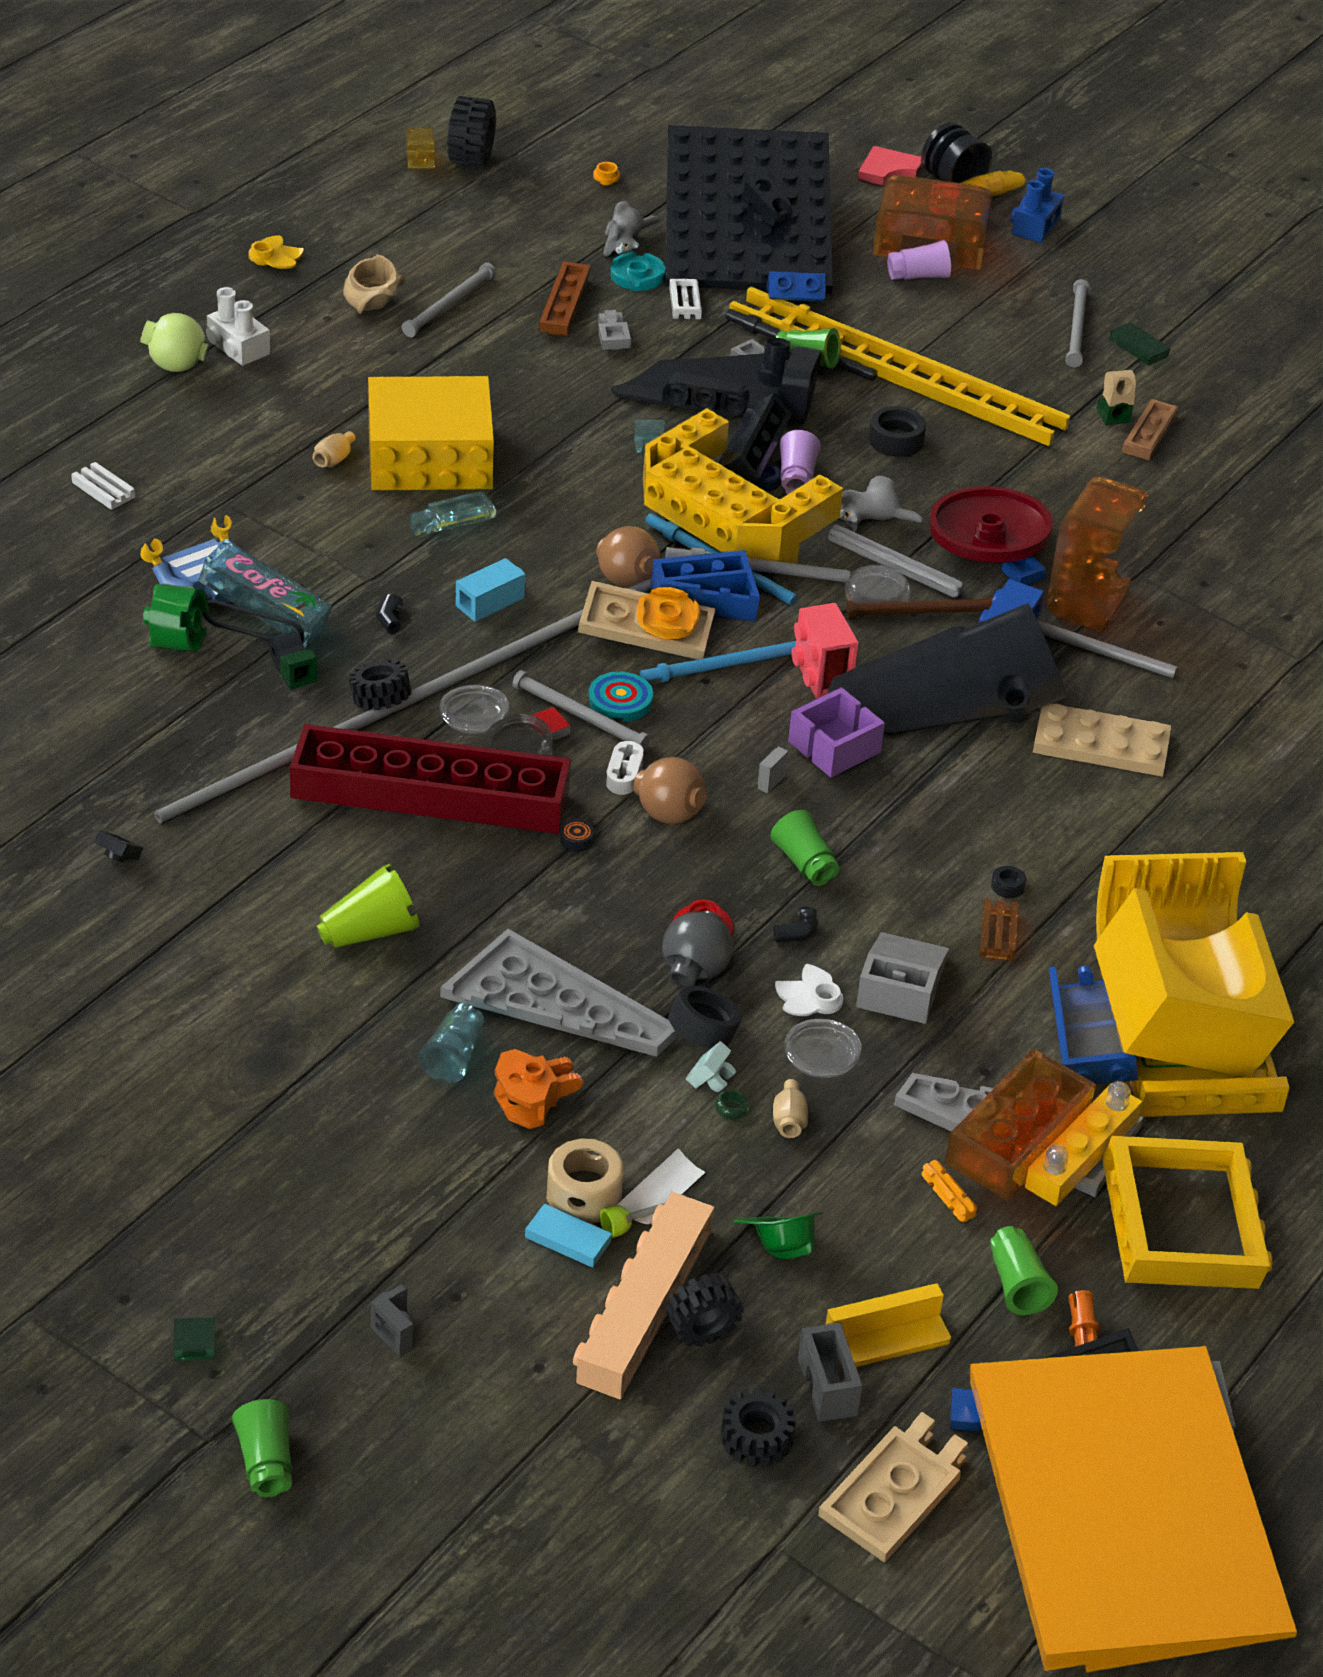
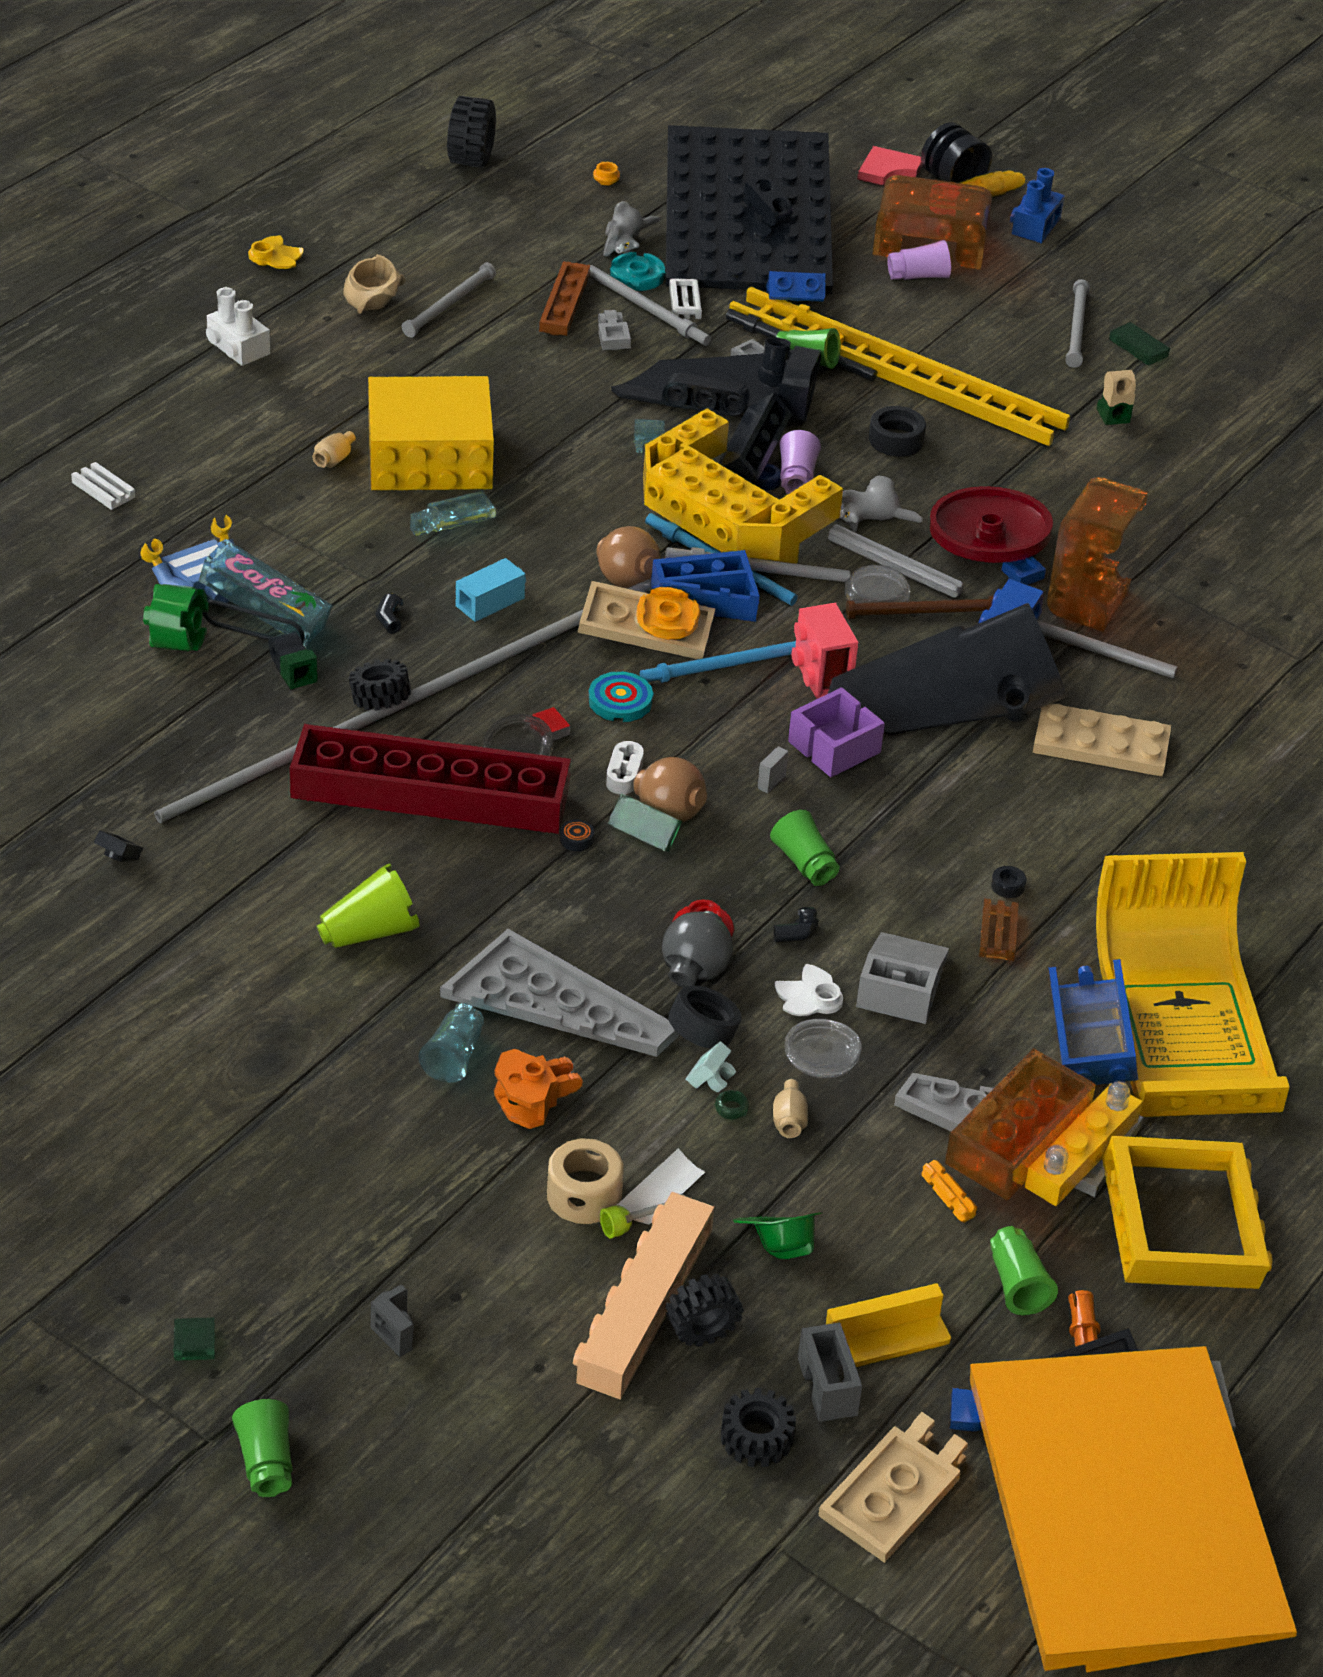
yellowish green brick [140,313,208,372] -> none
clear yellow brick [406,128,435,168] -> none
clear piece [440,685,509,734] -> none
light grey bar [512,670,650,752] -> none
medium azure tile [525,1203,612,1268] -> none
yellow piece [1094,888,1294,1078] -> none
medium nougat tile [1122,399,1179,461] -> none
none -> light grey bar [590,265,711,346]
none -> clear green tile [607,793,682,852]

